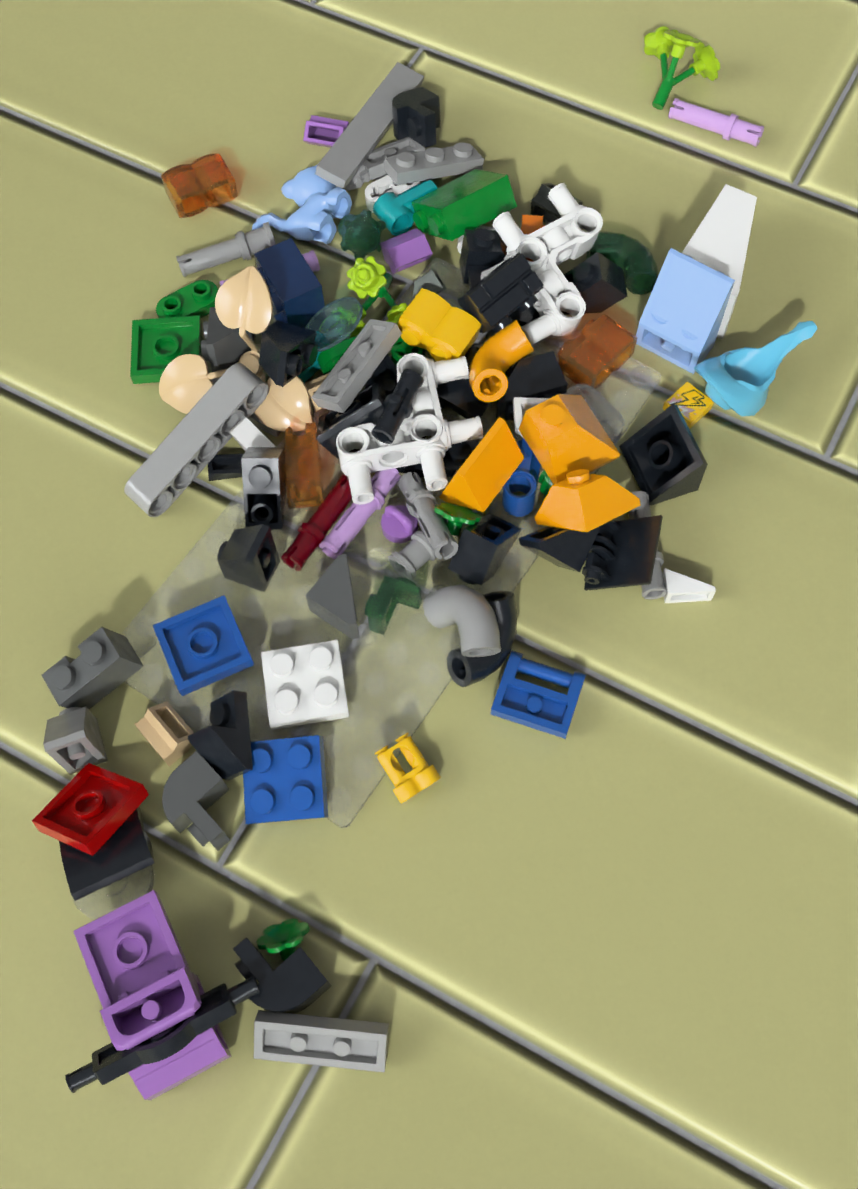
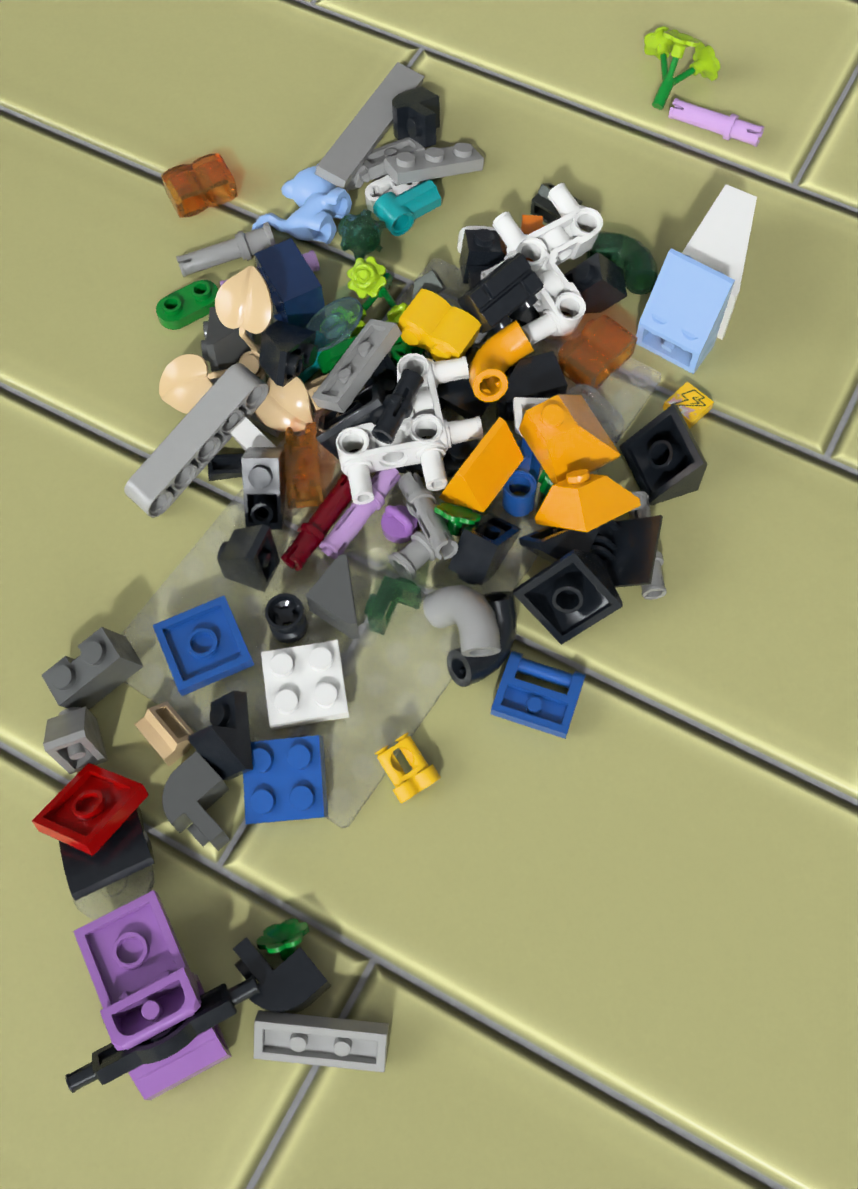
green plate [130,315,202,384] -> none
medium lavender piece [303,115,349,148] -> none
medium lavender piece [380,228,433,274] -> none
green brick [411,169,517,241] -> none
white piece [662,568,716,603] -> none
medium azure hat [694,321,818,417] -> none
none -> black wheel [265,593,308,643]
none -> black slope [513,549,623,645]

